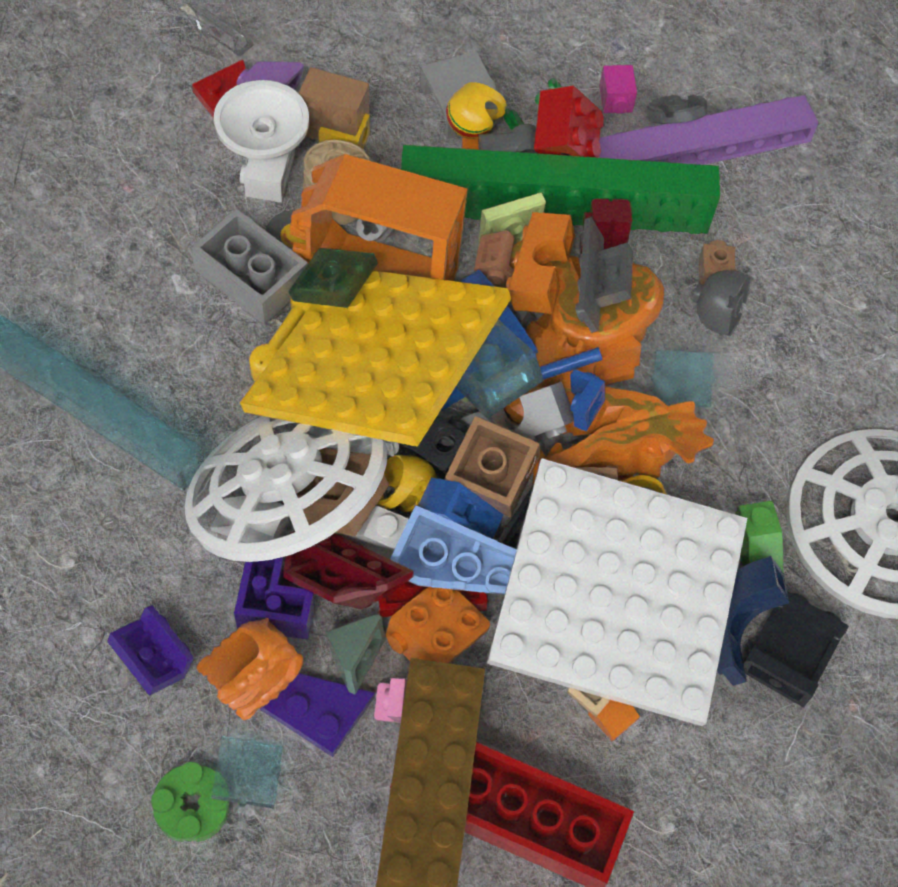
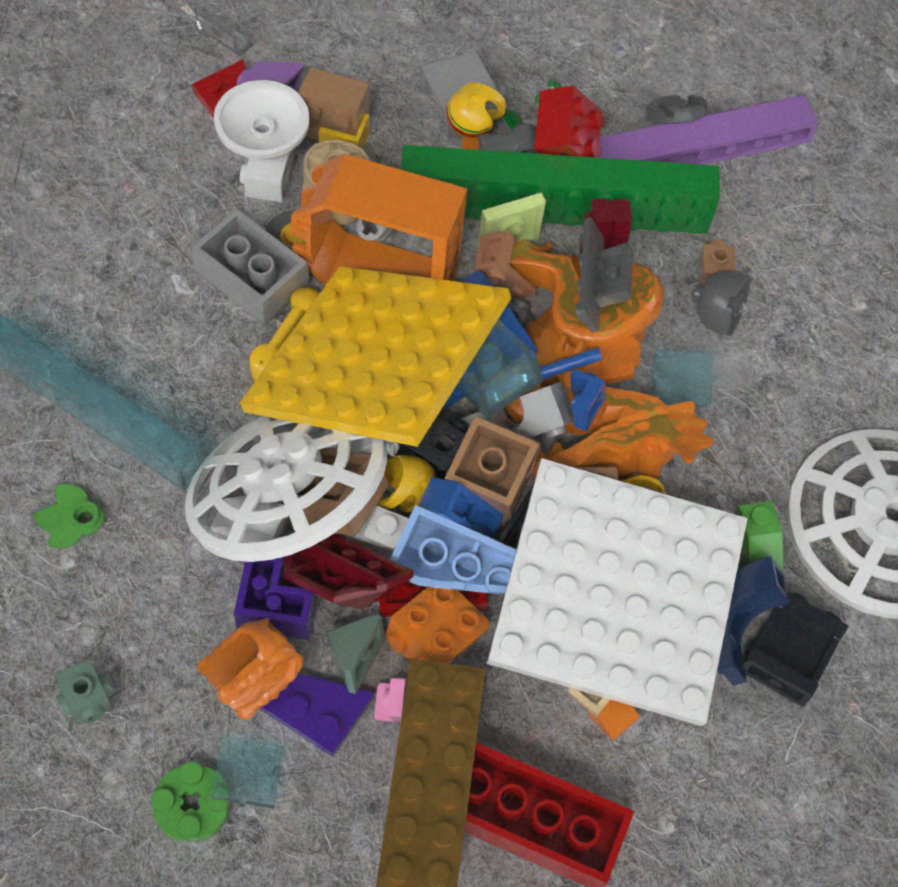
dark purple bracket [107,605,194,696] -> none
clear green plate [288,248,378,308] -> none
orange arch [506,212,575,314] -> none
dark pink brick [599,65,637,114] -> none
none -> bright green plate [33,484,104,549]
none -> sand green brick [54,658,114,725]

